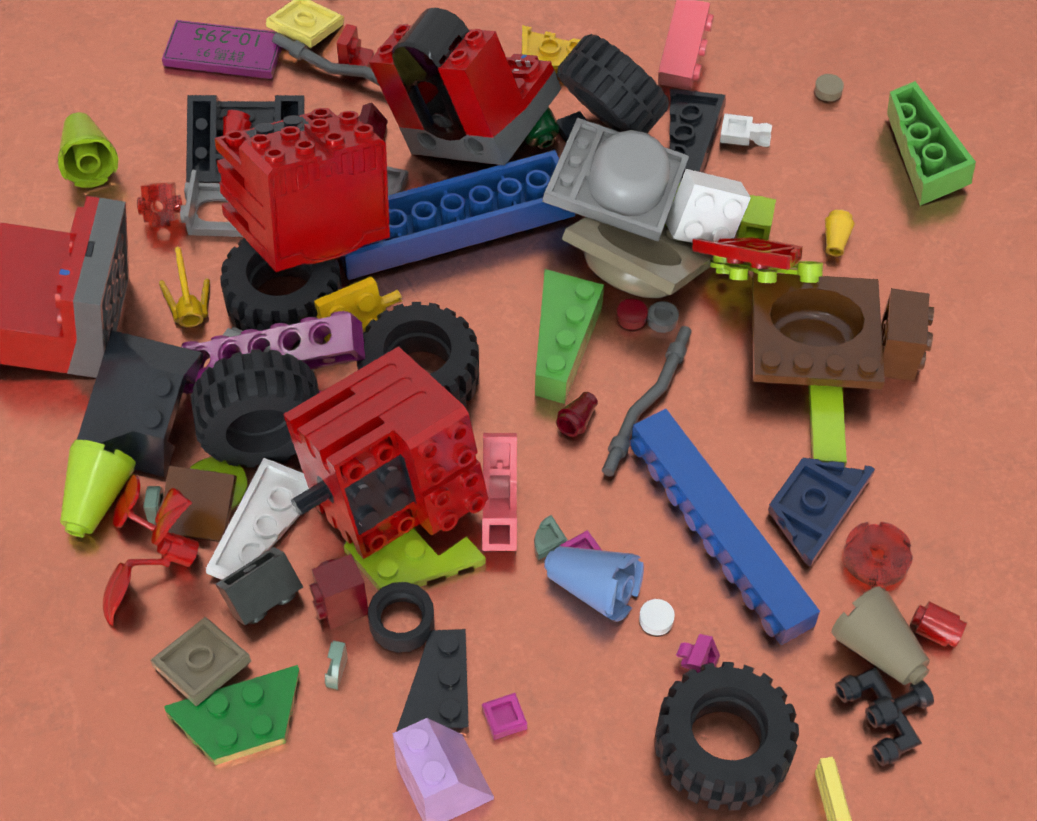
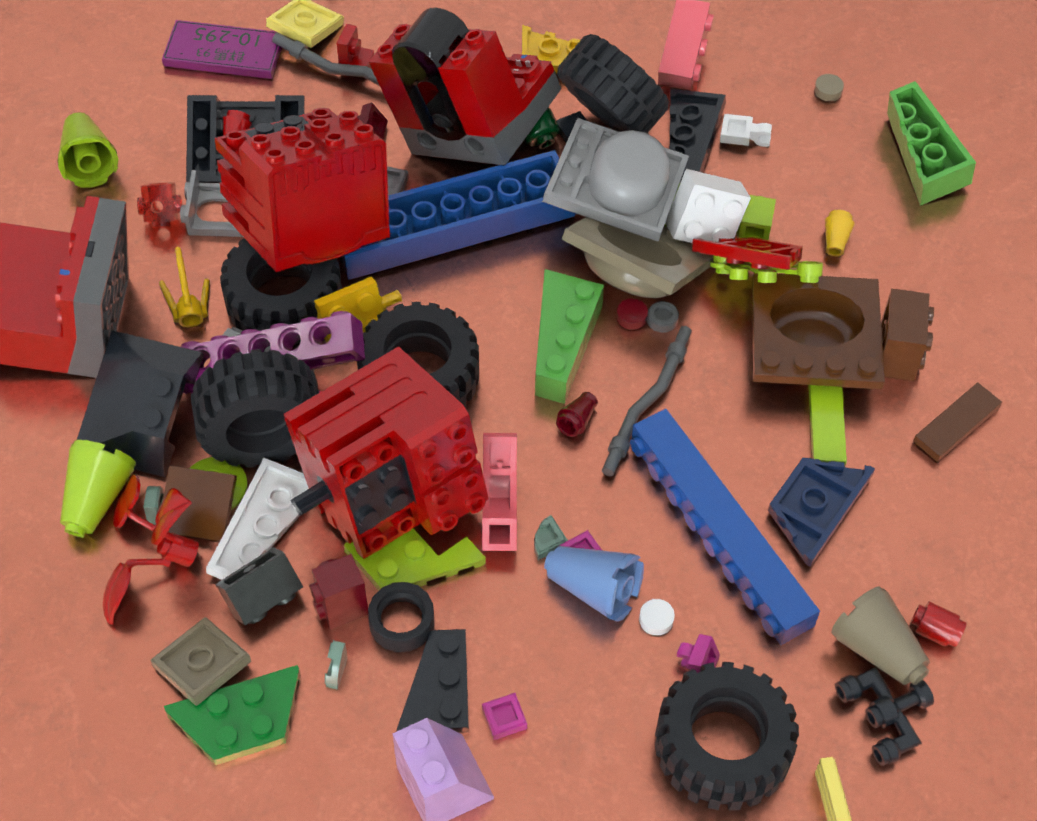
clear red plate [842,522,913,589] -> none
none -> reddish brown tile [913,382,1002,462]

